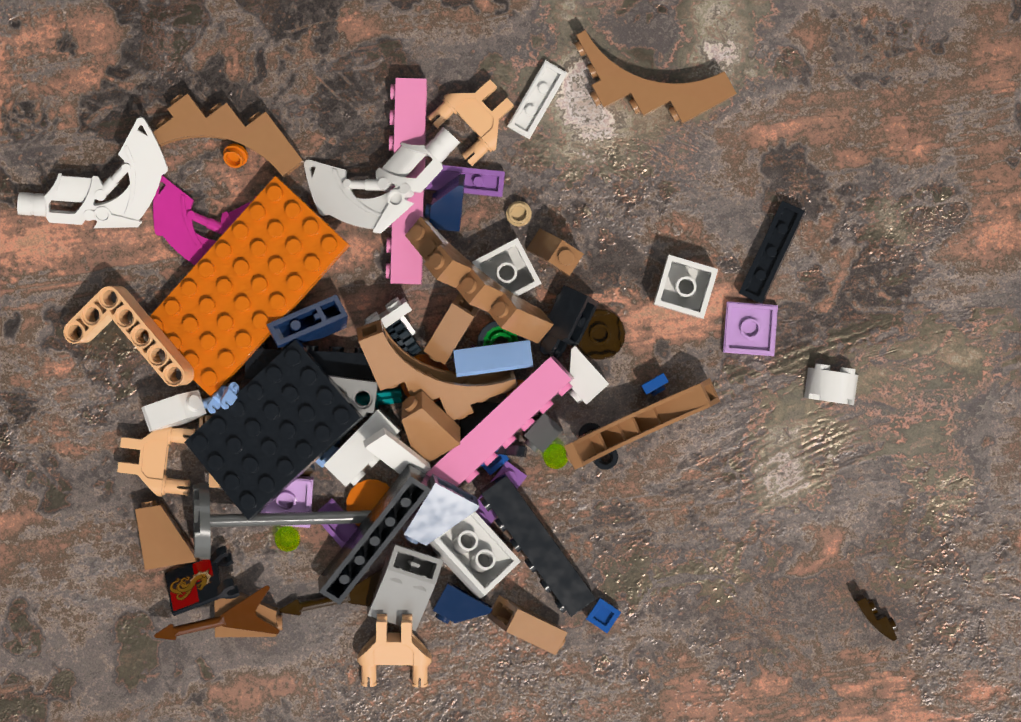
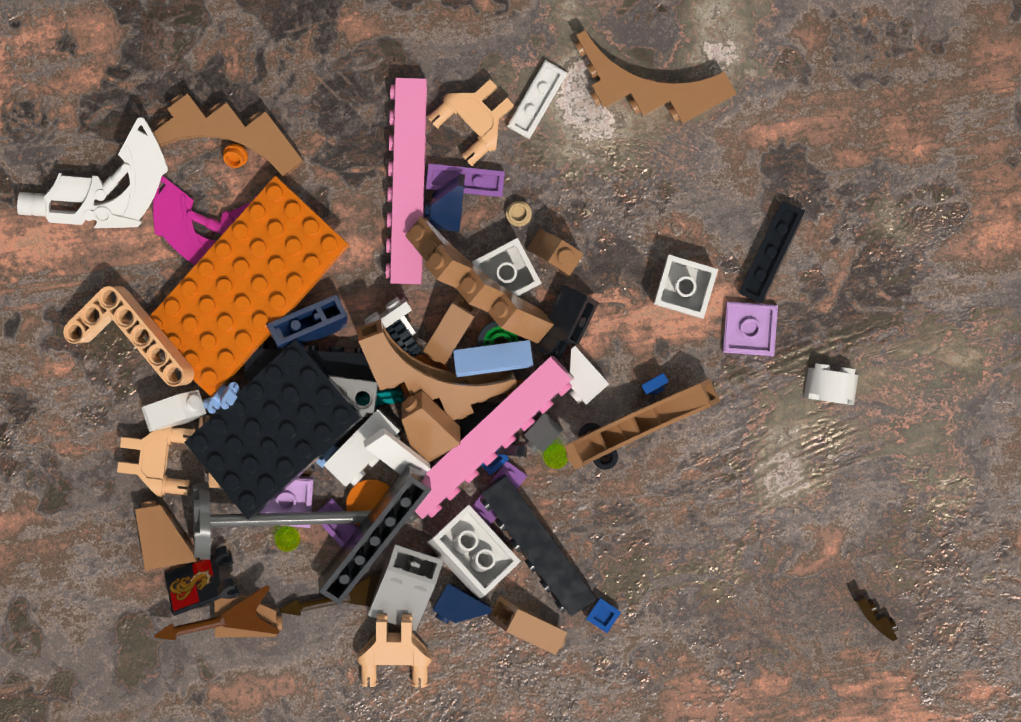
white piece [304,127,460,233] -> none
slope [402,474,479,546] -> none
dark brown tile [577,309,625,360] -> none

